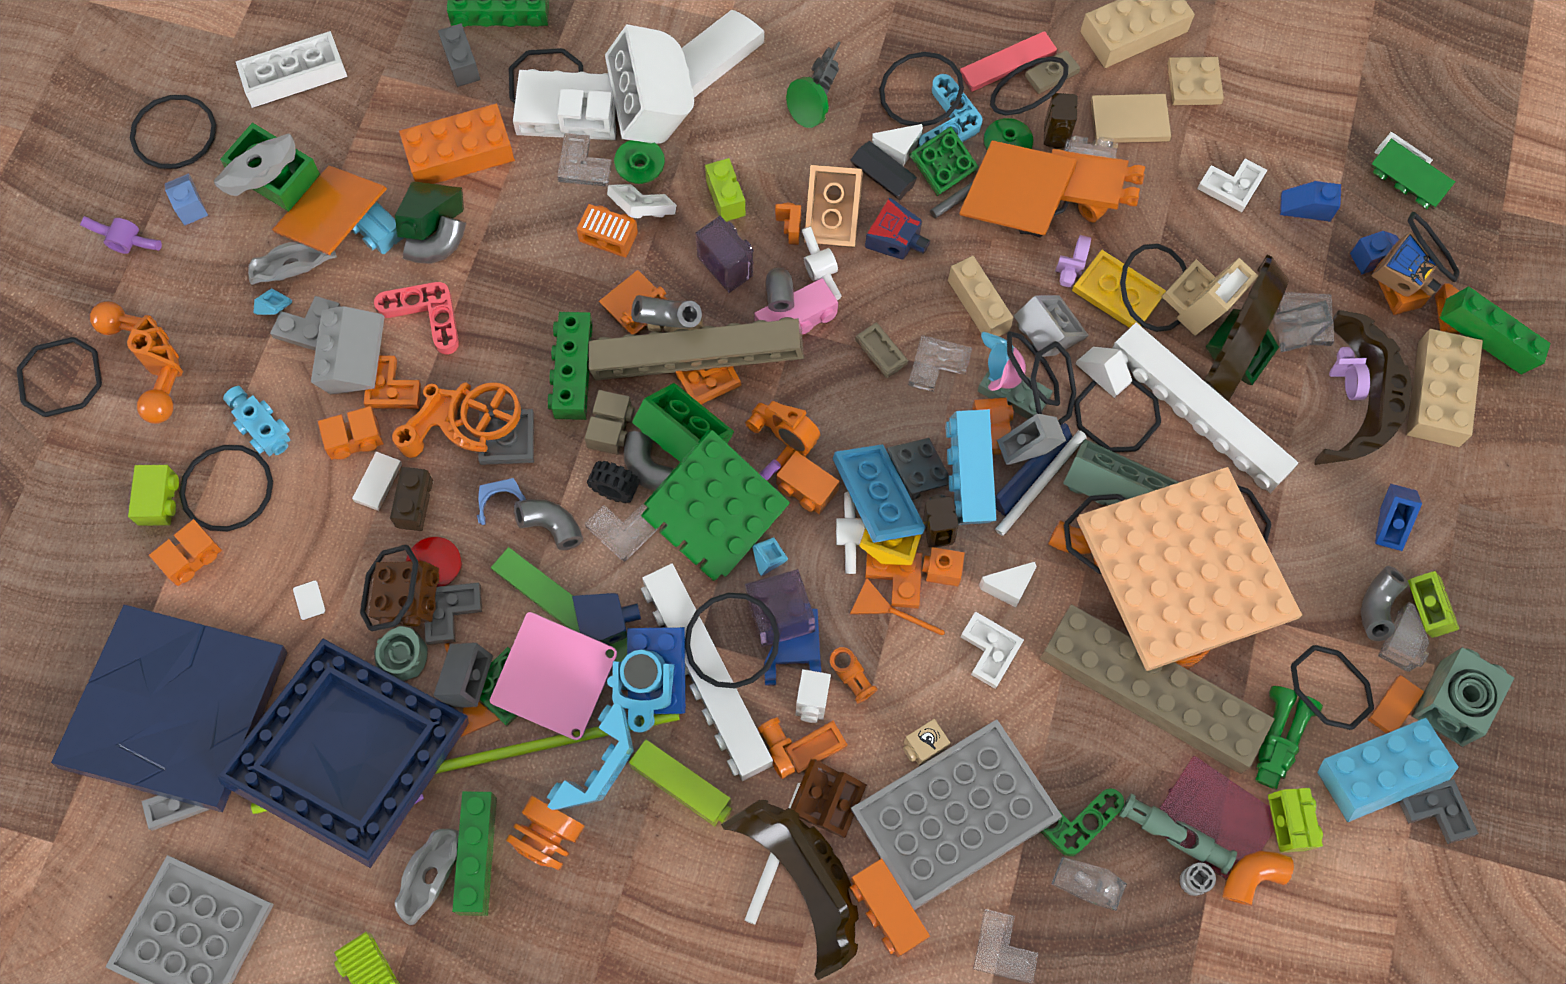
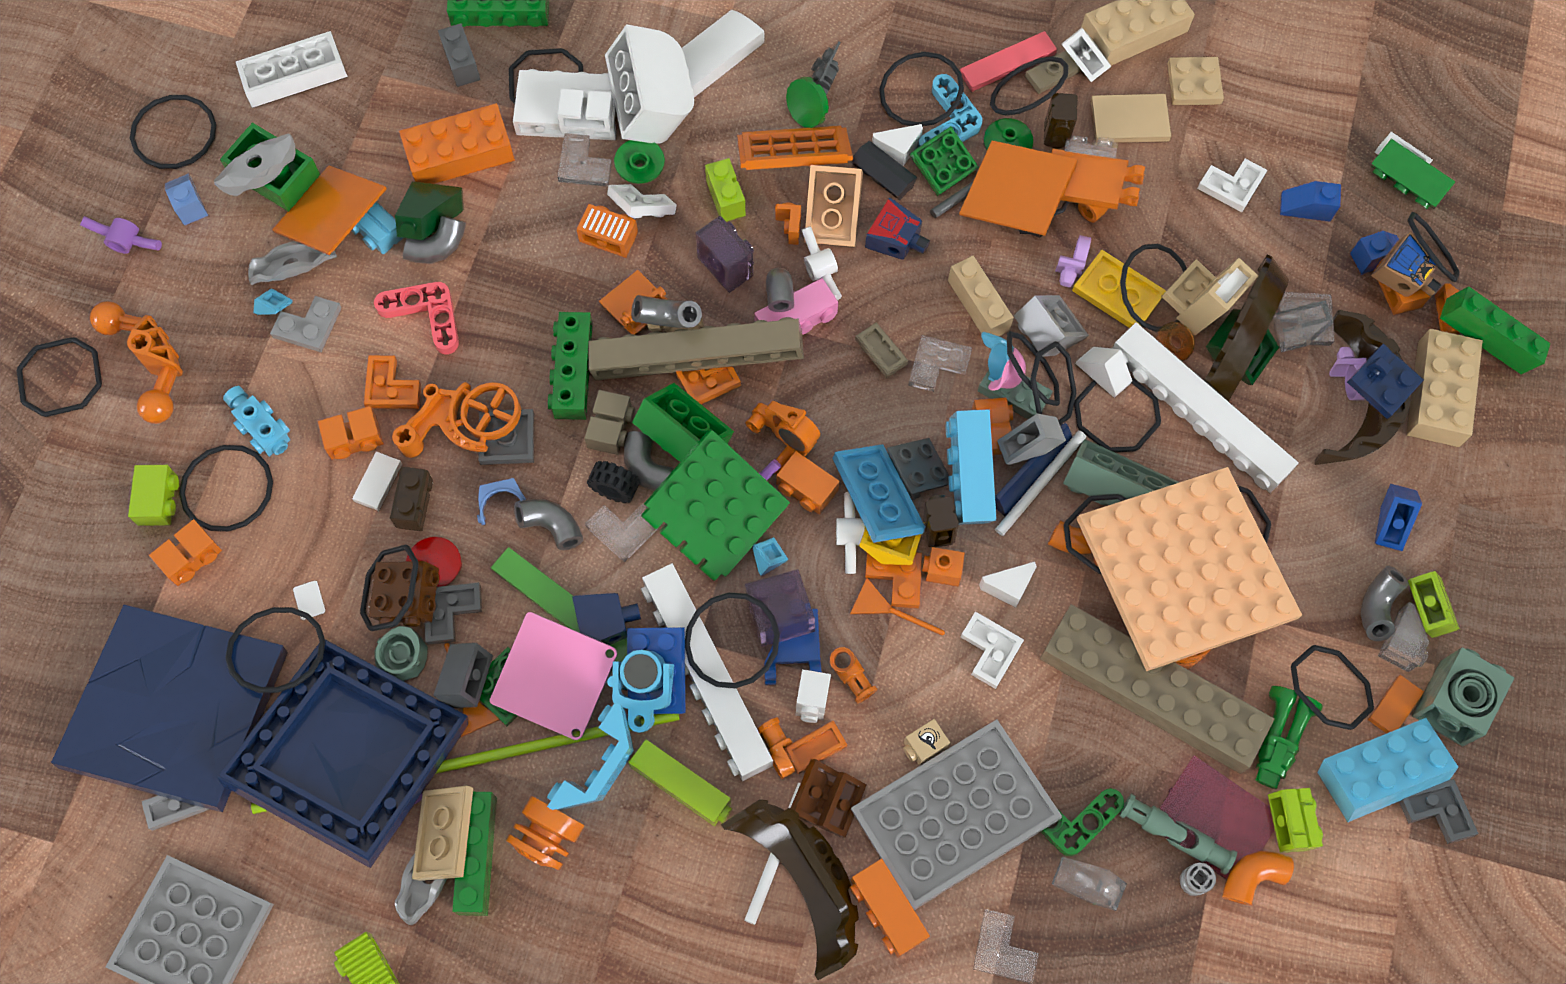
light grey slope [311,306,385,395] -> none
none -> black piece [225,607,325,693]
none -> tan tile [412,786,473,881]
none -> orange piece [737,126,853,170]
none -> white slope [1062,28,1111,82]
none -> clear orange piece [1156,322,1195,361]
none -> dark blue hinge [1347,344,1424,419]

